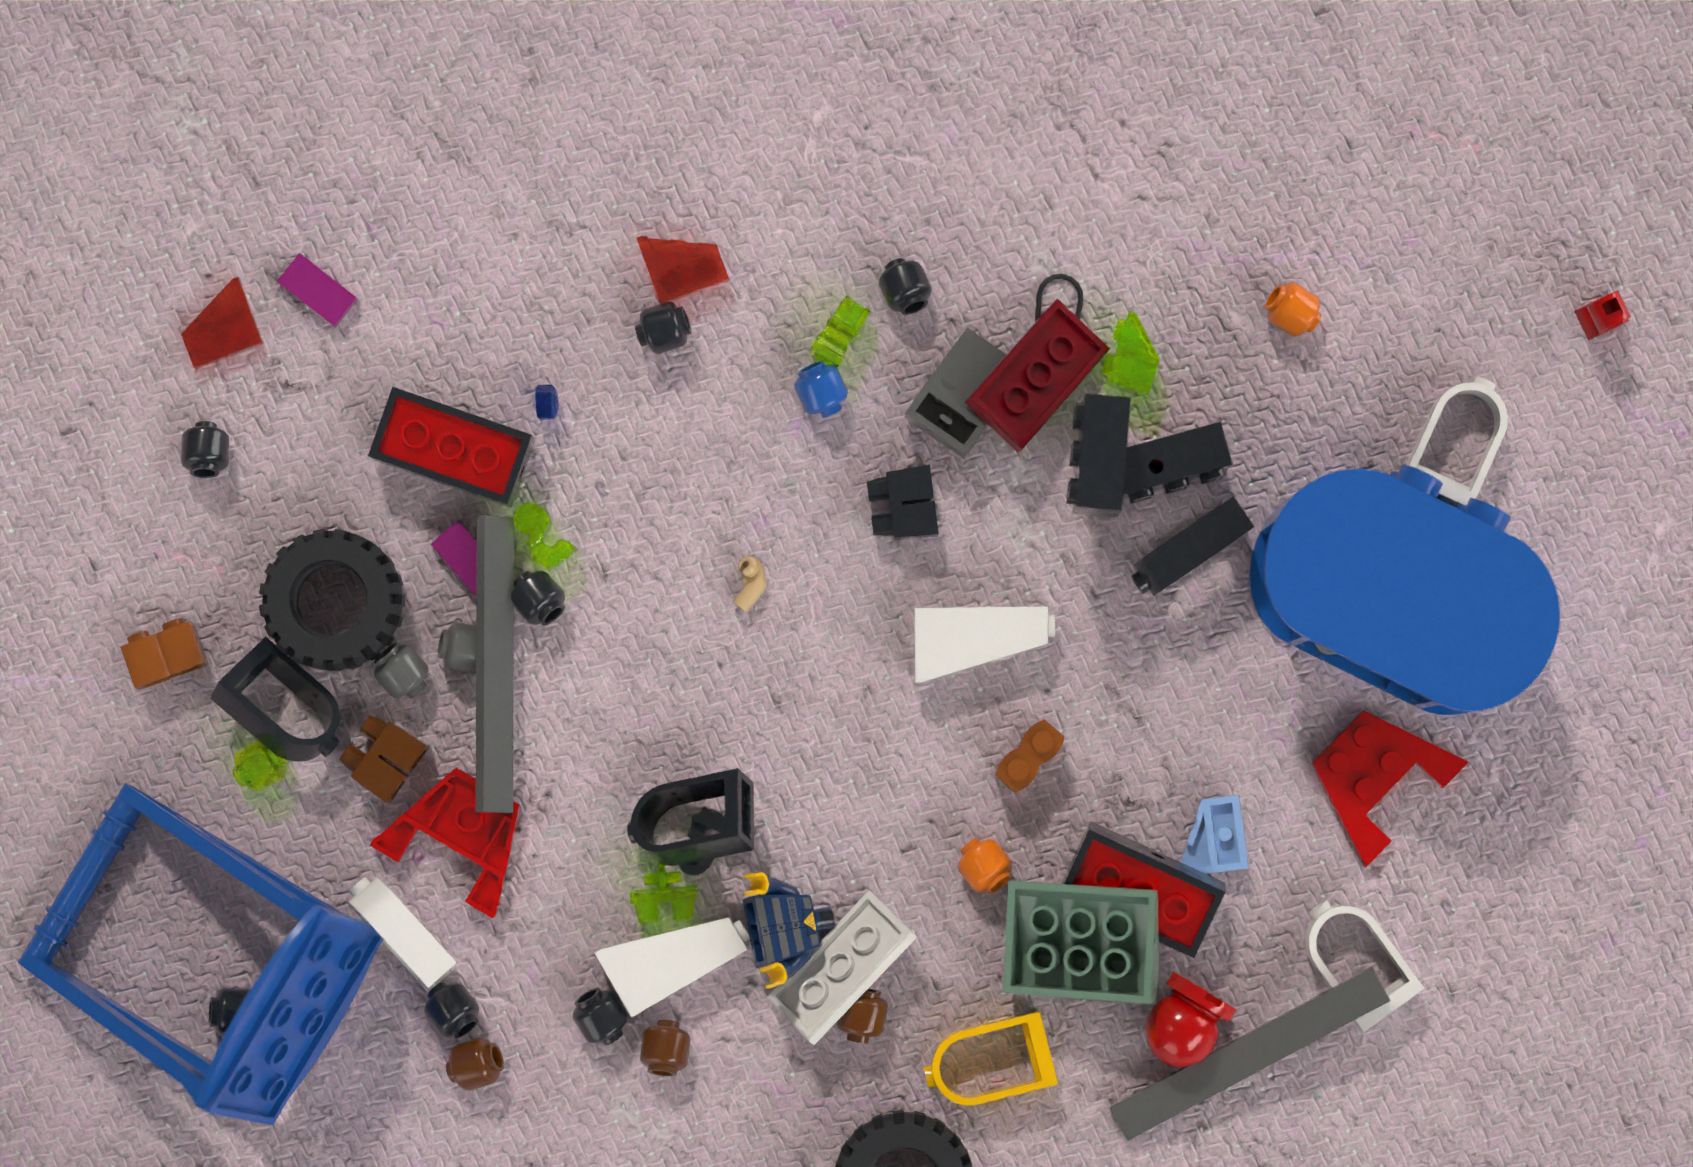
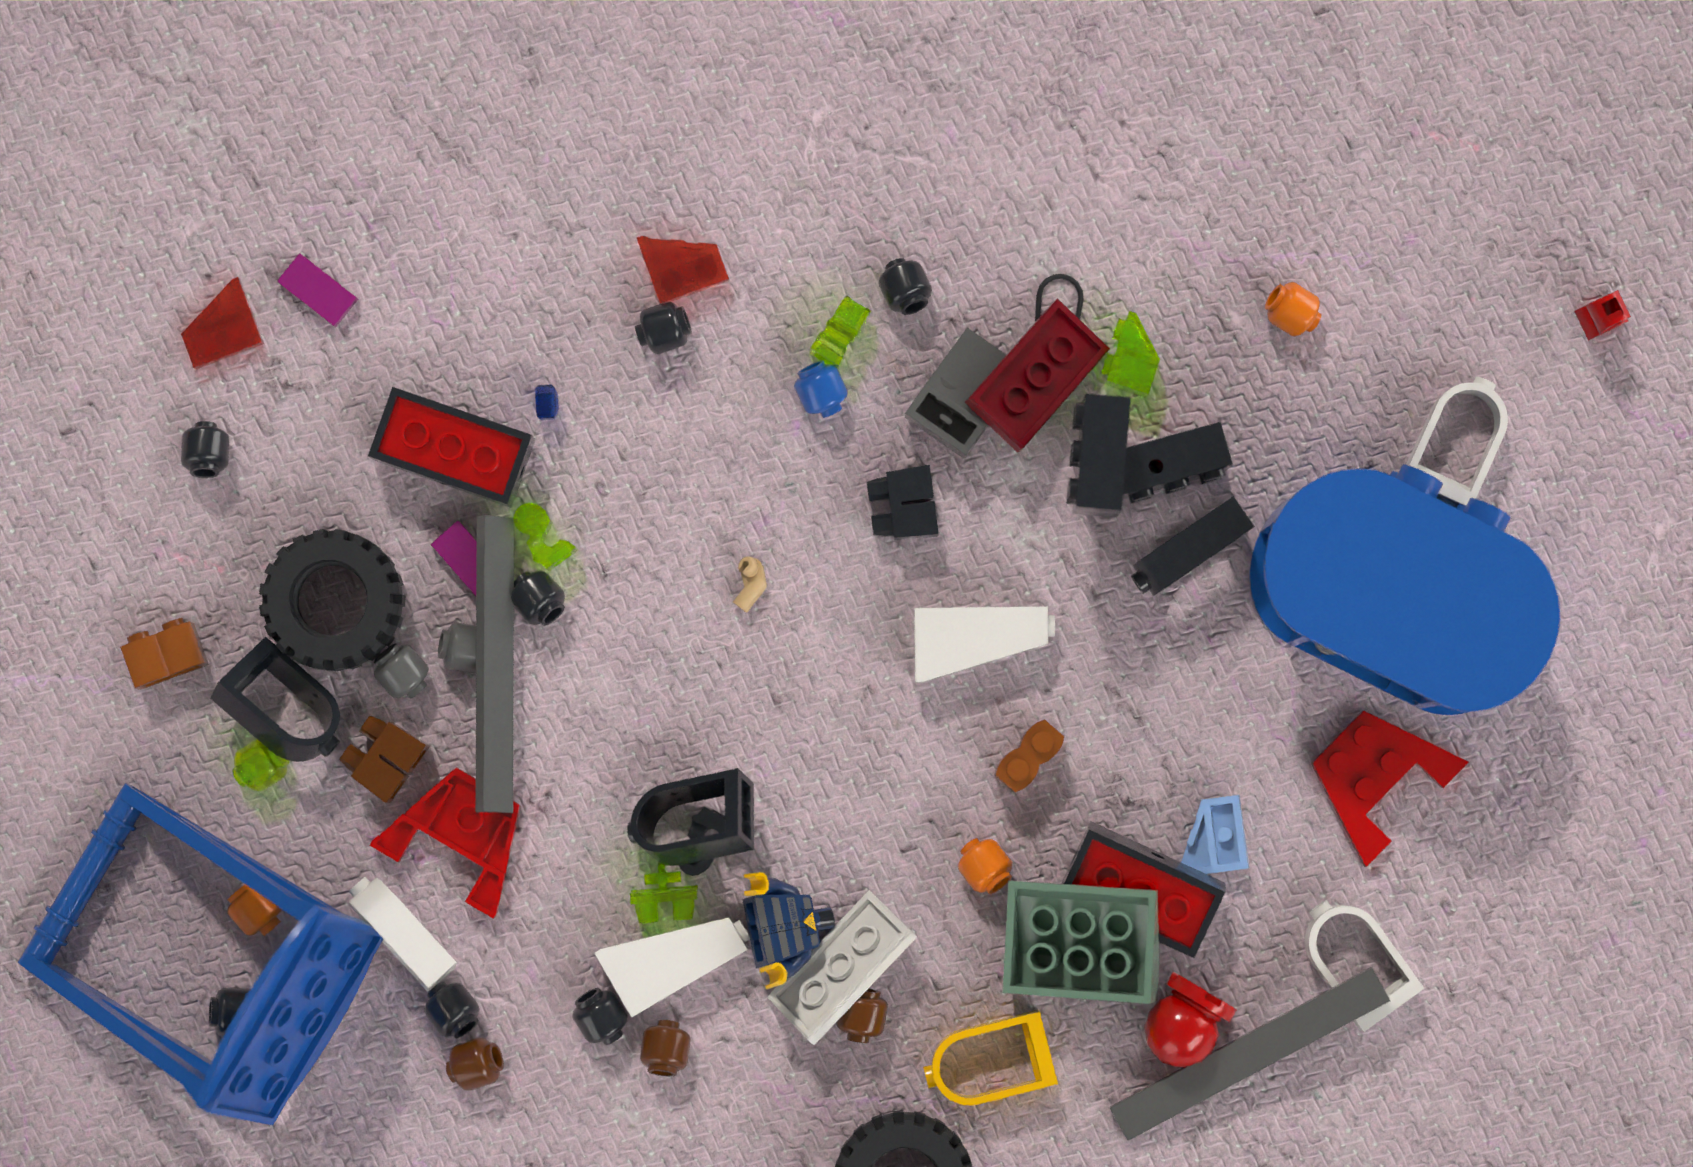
none -> orange head [227,884,282,936]

